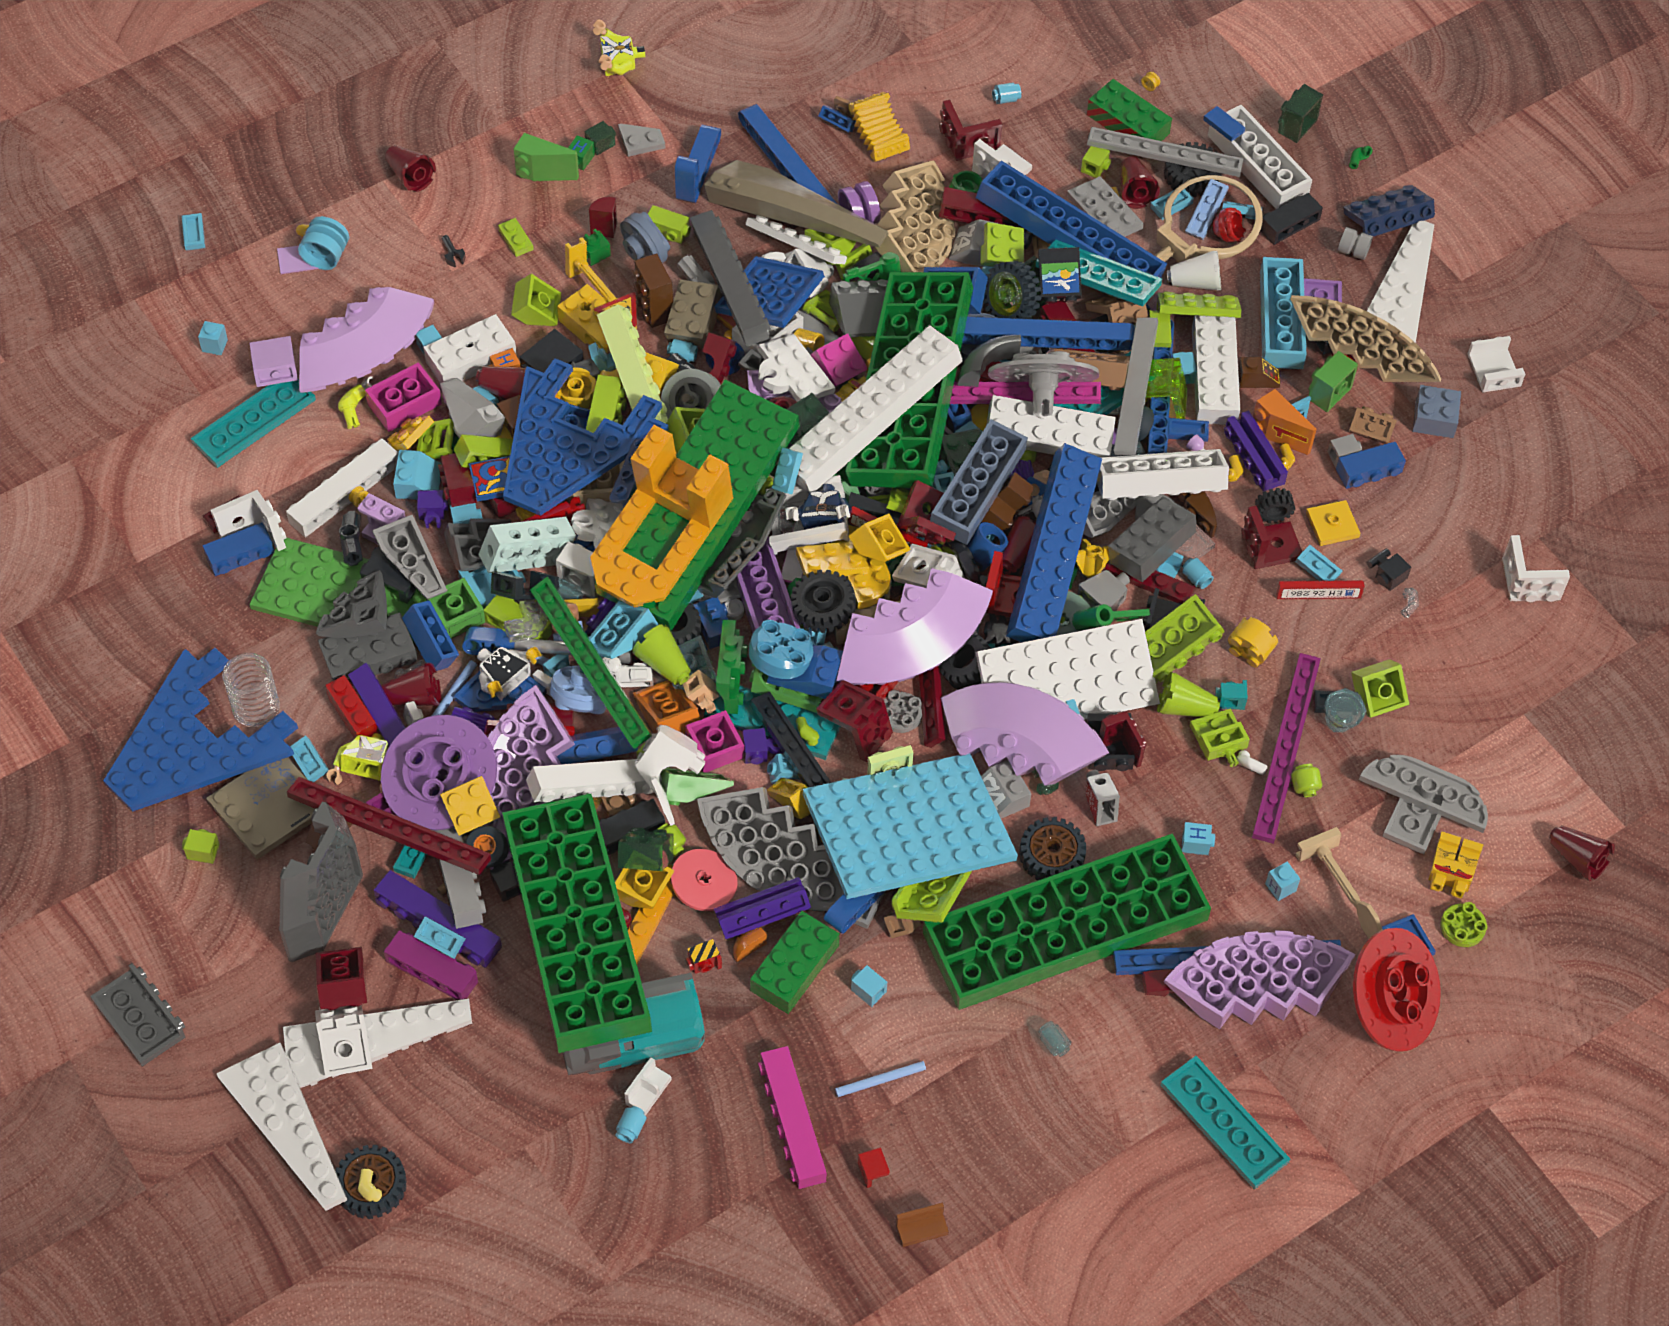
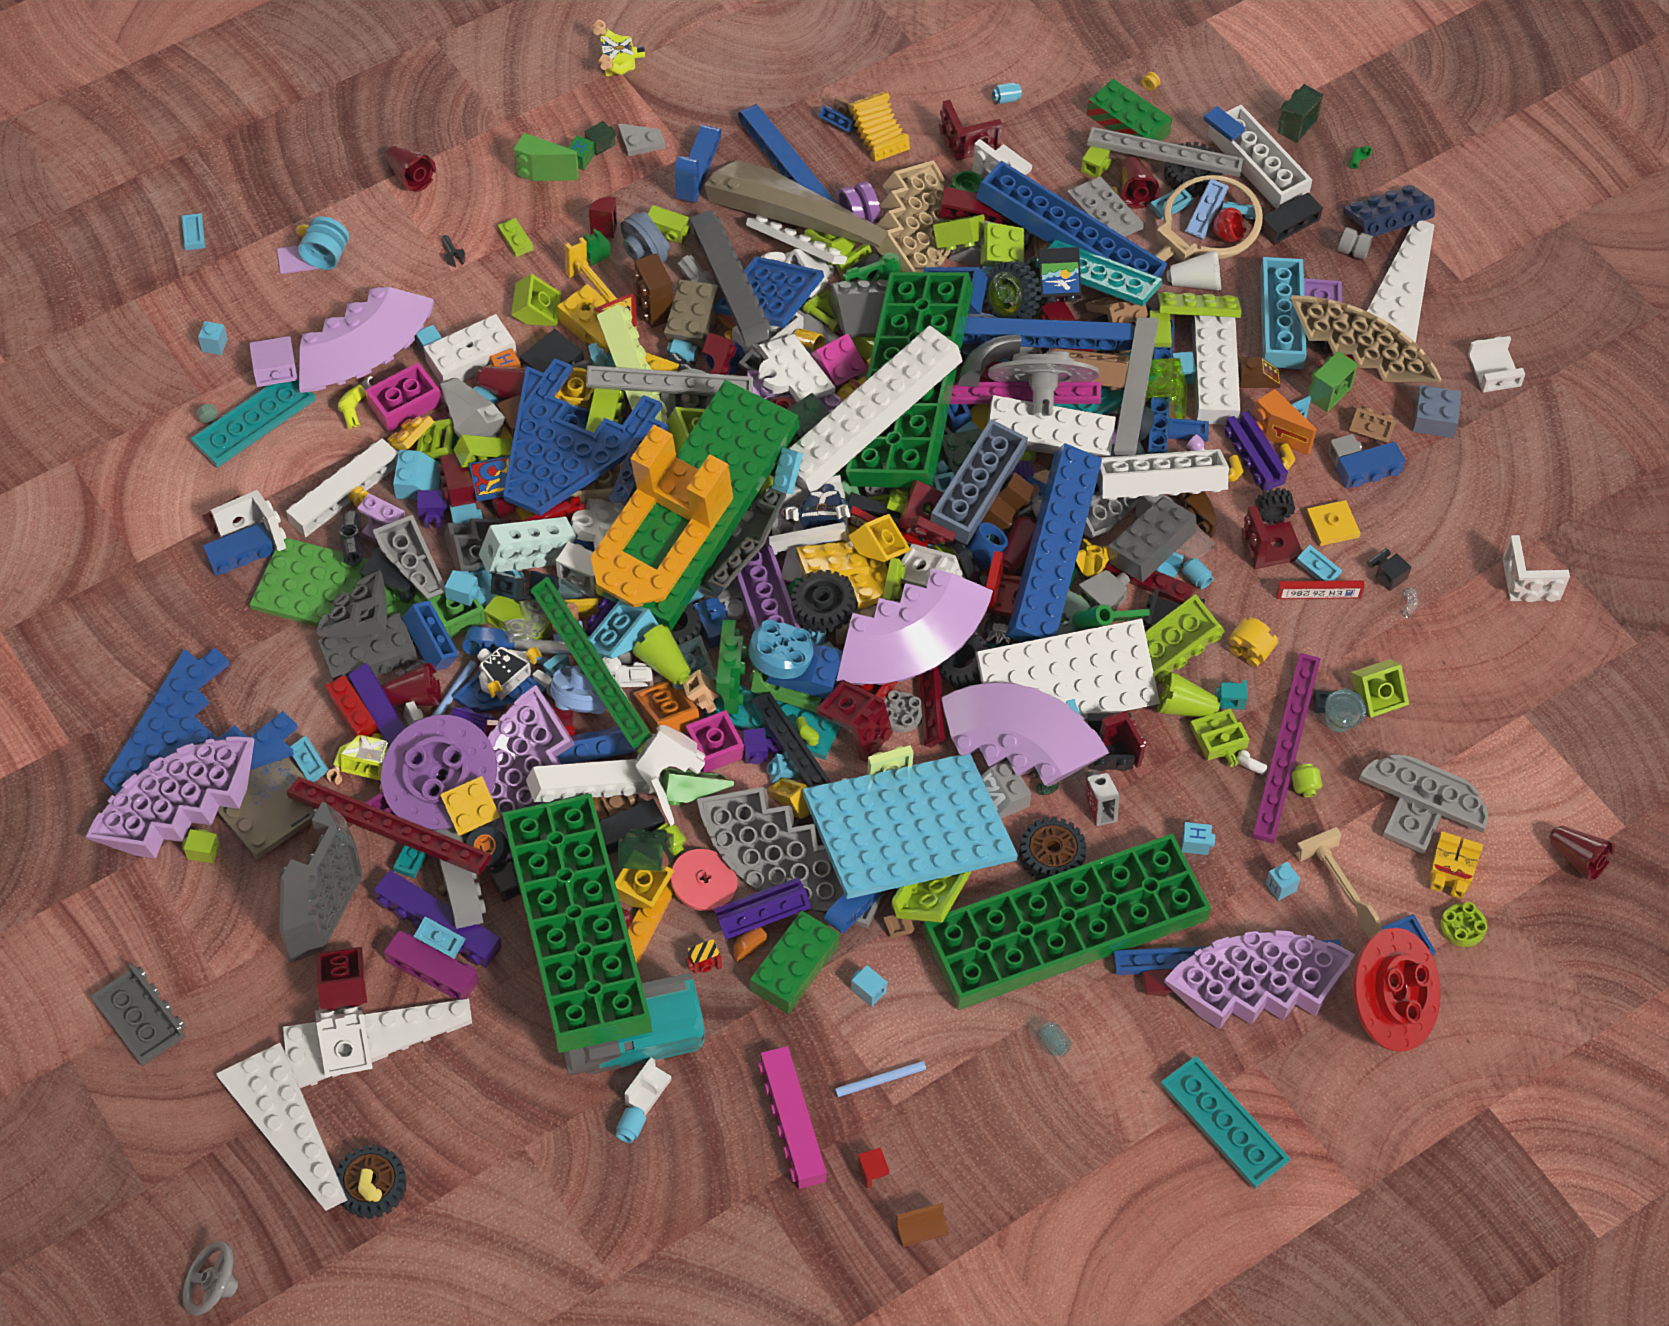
clear piece [222,653,280,727] -> none
none -> lavender brick [86,737,254,859]
none -> light grey piece [182,1241,238,1316]
none -> sand green tile [196,404,218,424]
none -> medium azure brick [445,570,480,606]
none -> light grey tile [586,365,753,396]
none -> lime plate [882,558,906,602]
none -> lime slope [933,214,985,251]

